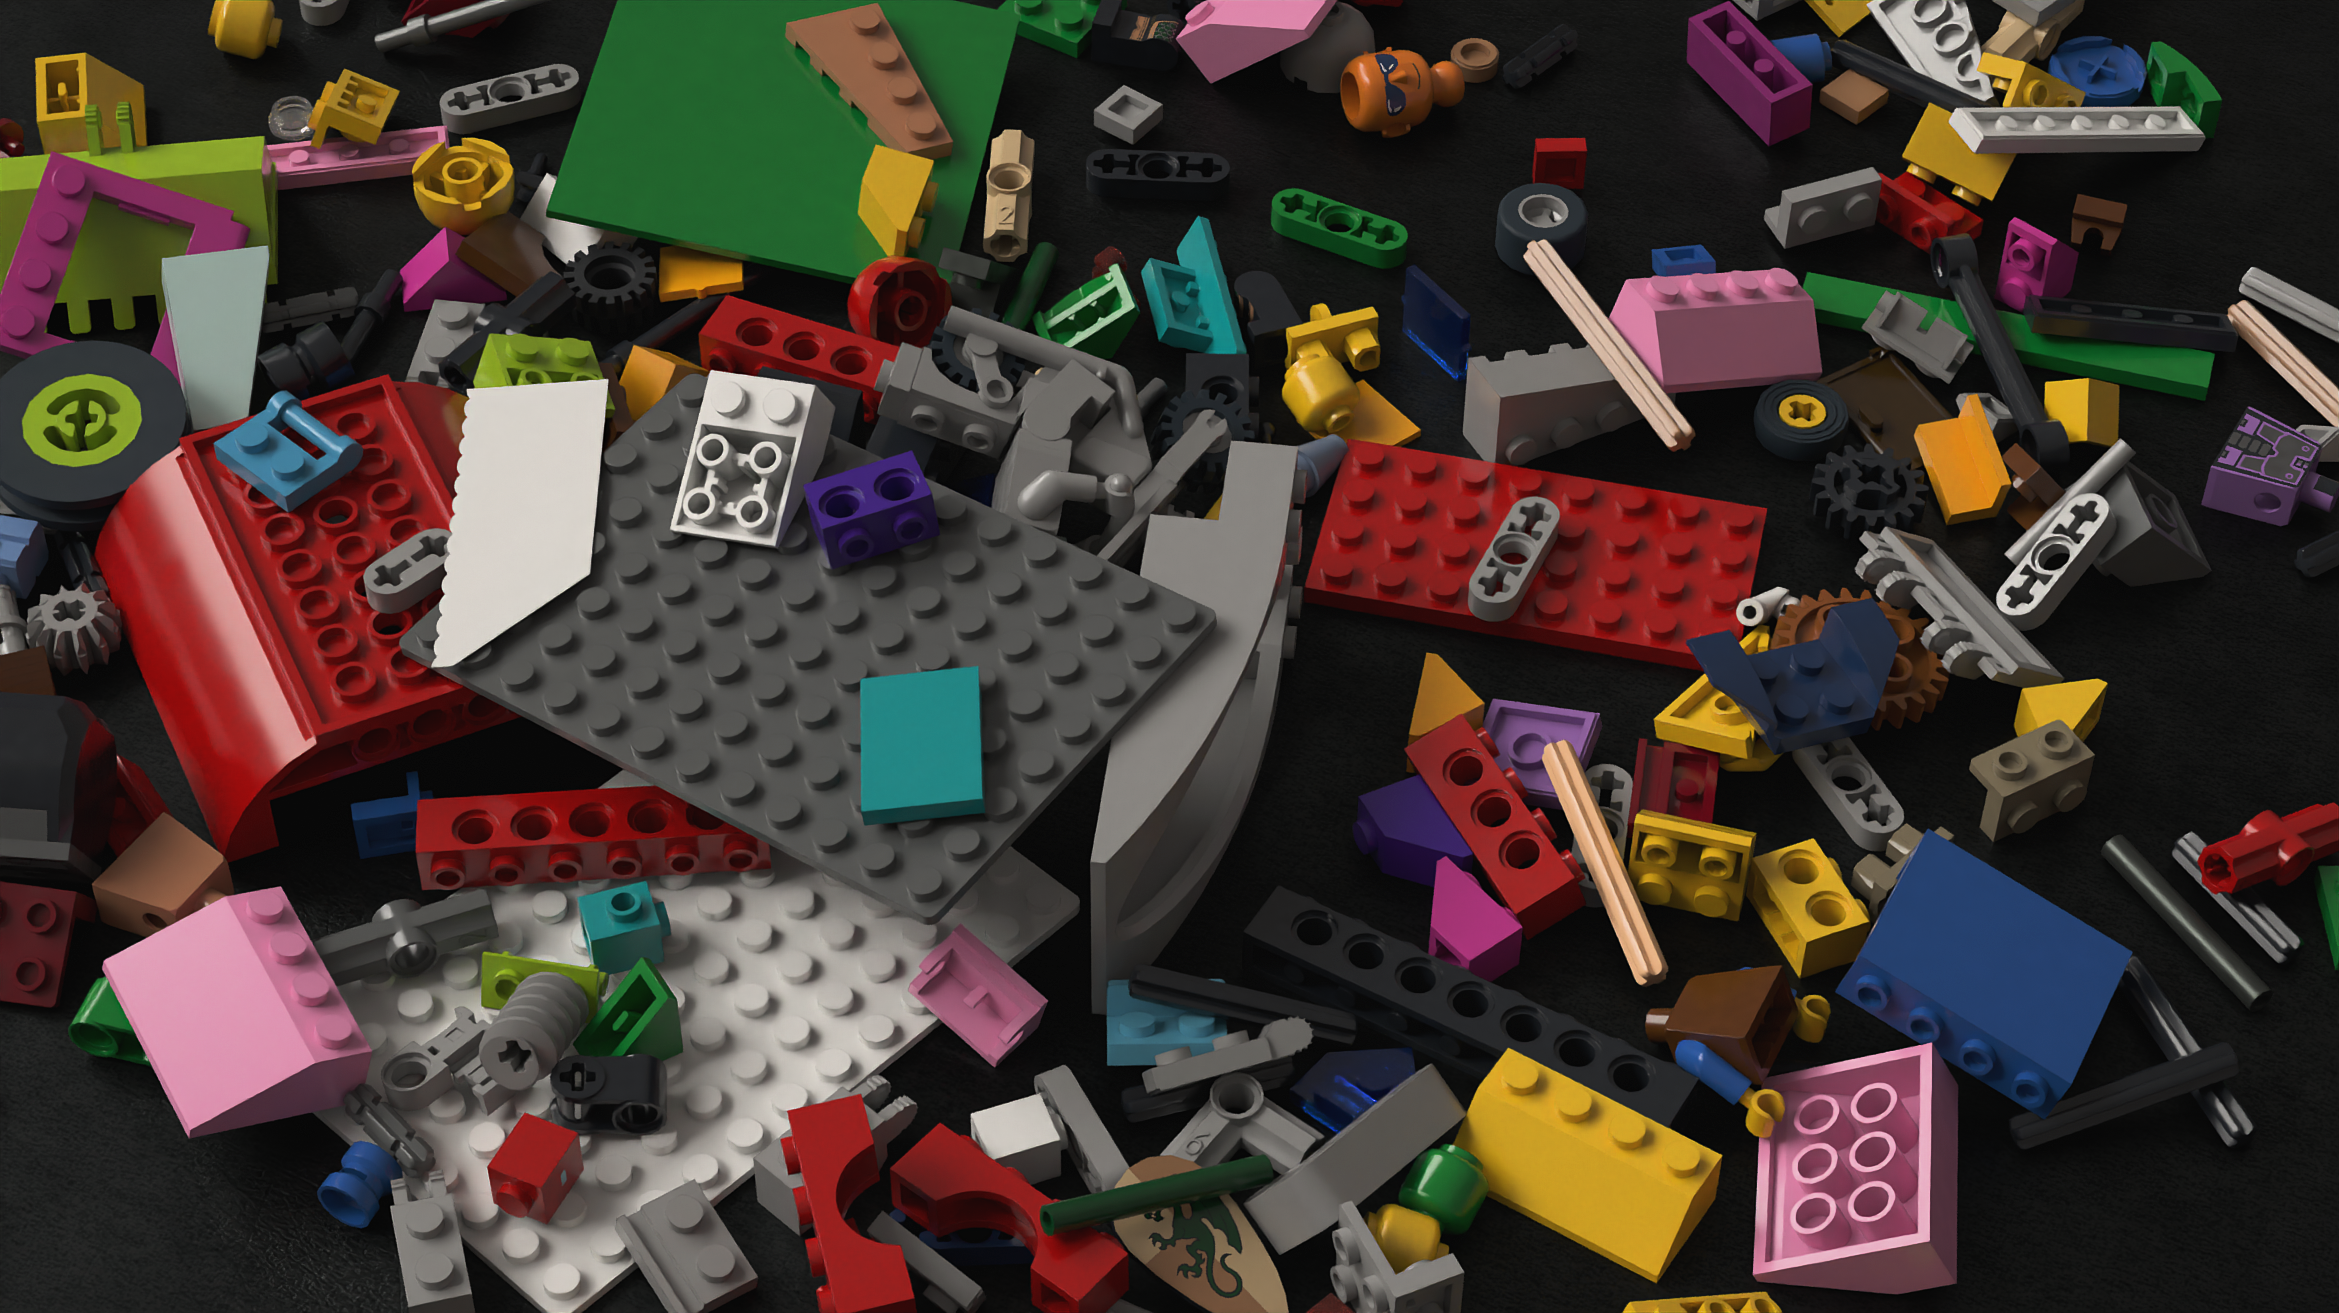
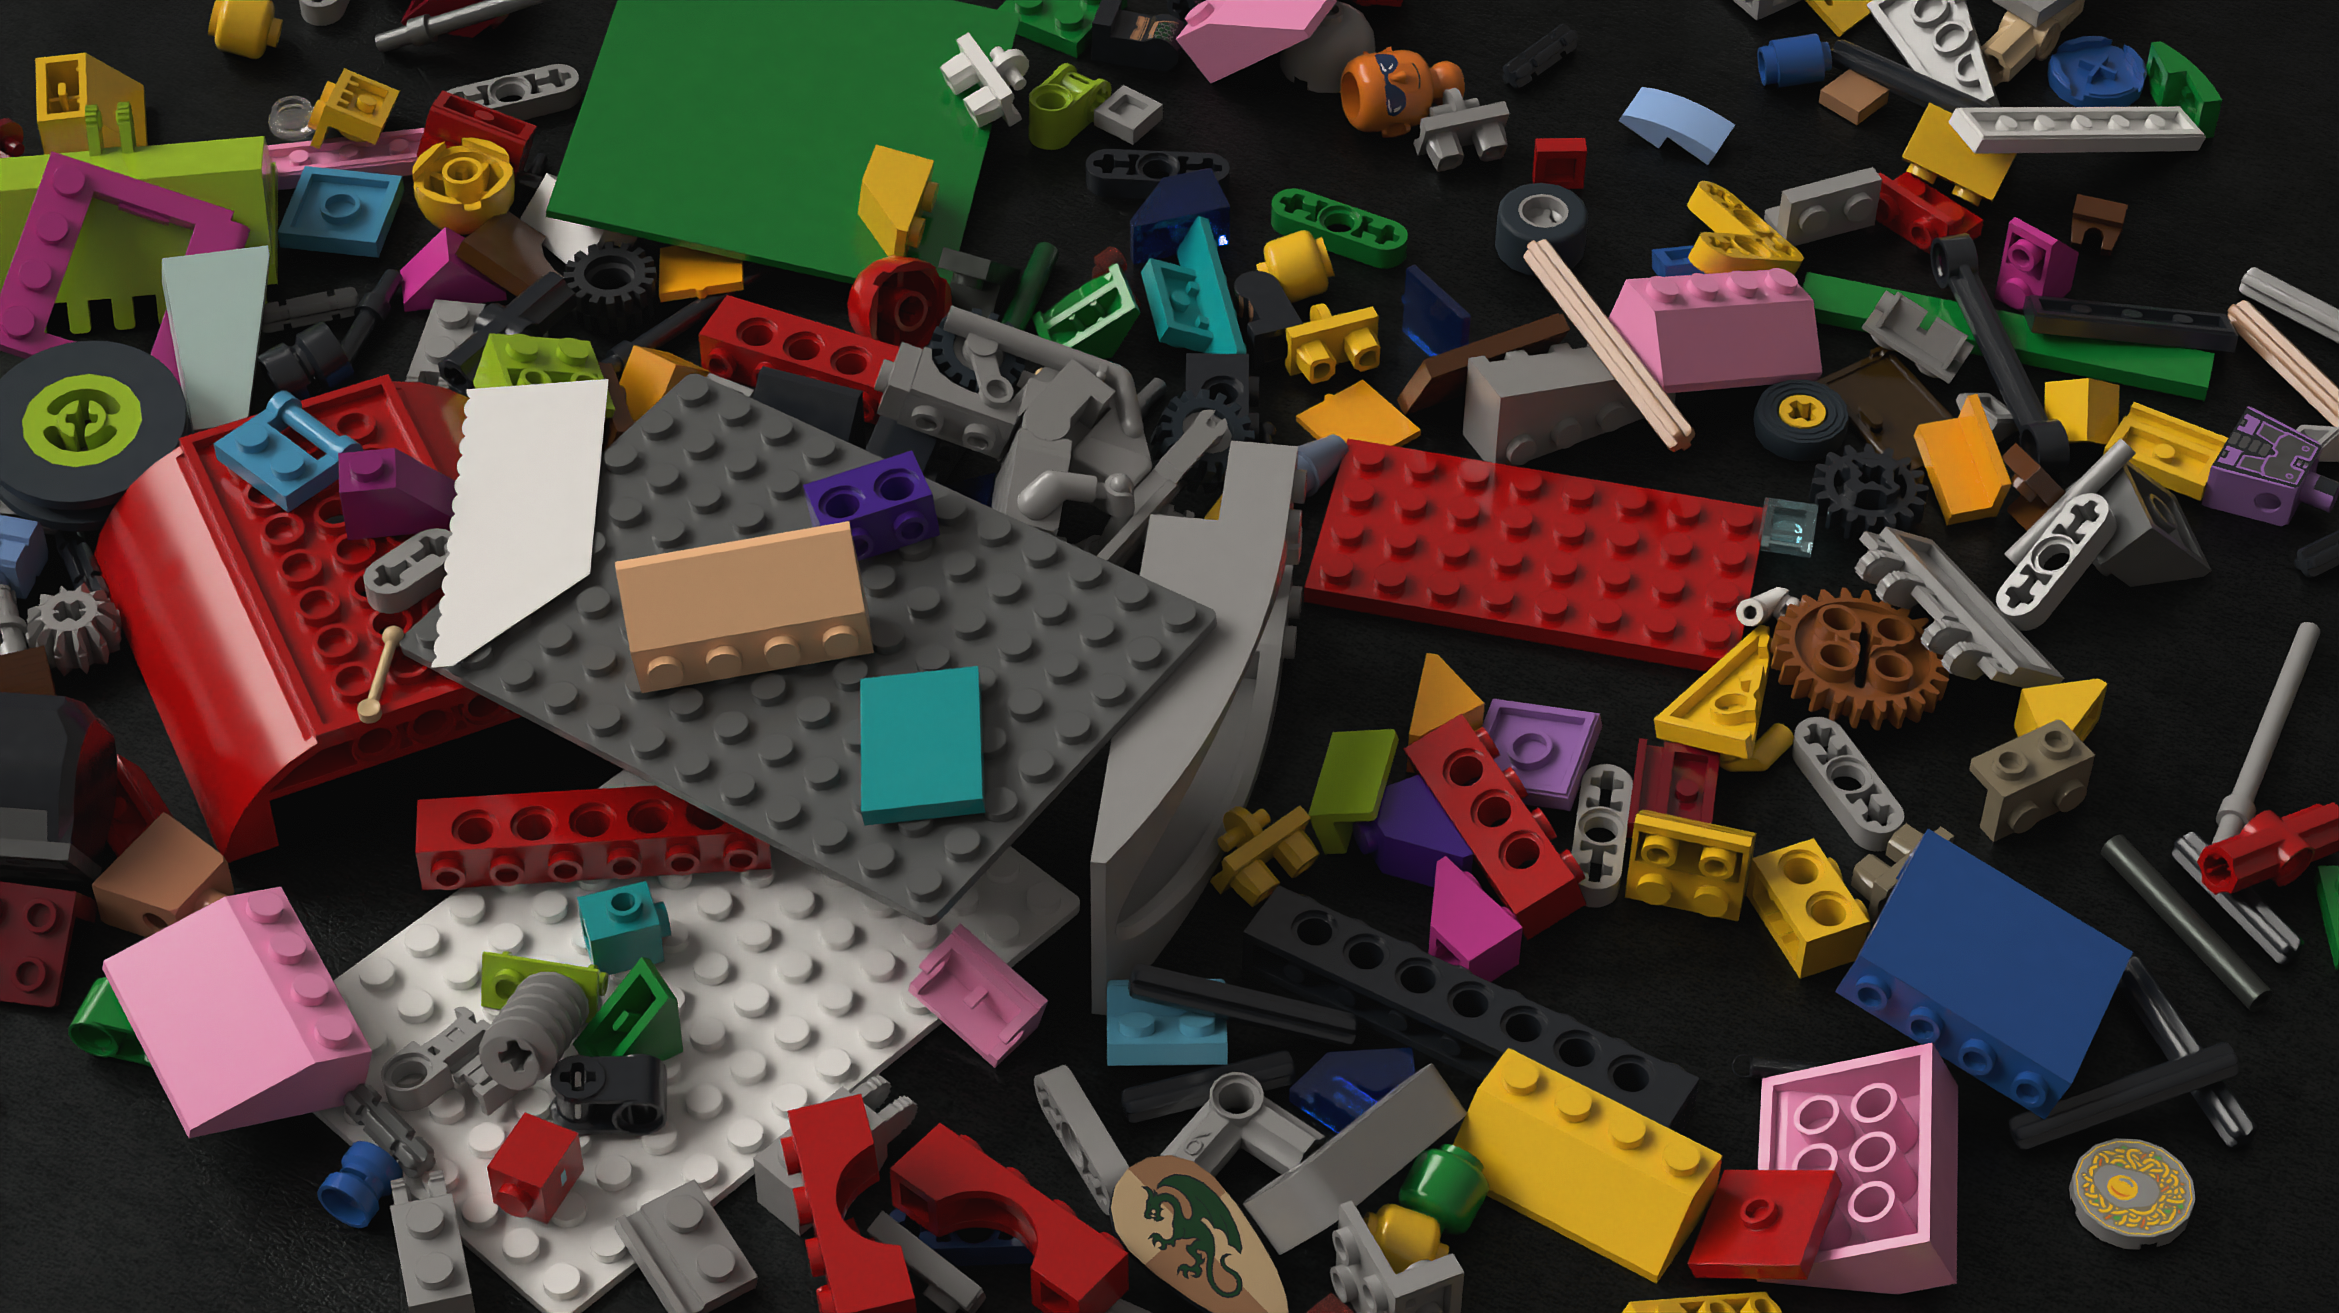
dark grey piece [311,889,499,987] -> none
blue bracket [351,771,434,859] -> none
white slope [670,370,836,549] -> none
nougat wing [785,3,953,160] -> none
white brick [971,1093,1068,1185] -> none
tan piece [983,129,1035,262] -> none
dark green piece [1040,1154,1273,1236] -> none
light grey hinge [1142,1016,1314,1096] -> none
yellow head [1282,354,1360,433] -> none
medium nougat tile [1450,38,1499,83] -> none
light grey beam [1468,497,1560,622] -> none
light nougat axle [1542,740,1668,987] -> none
reddish brown torso [1645,965,1831,1138] -> none
dark blue piece [1686,598,1900,755] -> none
magenta brick [1687,1,1813,146] -> none
yellow bracket [1976,52,2086,107] -> none
none -> dark azure plate [277,166,405,258]
none -> magenta slope [338,448,457,540]
none -> tan hinge [357,626,404,724]
none -> red brick [417,91,537,186]
none -> light nougat slope [615,521,874,693]
none -> white hips [940,32,1029,128]
none -> lime piece [1029,63,1112,150]
none -> clear blue slope [1130,168,1230,264]
none -> yellow hips [1210,805,1320,907]
none -> yellow head [1256,230,1335,304]
none -> lime panel [1308,729,1399,854]
none -> reddish brown tile [1397,313,1570,416]
none -> light grey hips [1413,88,1510,172]
none -> light blue slope [1619,87,1735,165]
none -> yellow beam [1687,181,1804,275]
none -> red plate [1687,1170,1843,1280]
none -> clear light blue plate [1758,497,1819,558]
none -> tile [2069,1138,2196,1250]
none -> yellow plate [2103,402,2228,501]
none -> light grey bar [2211,622,2320,845]

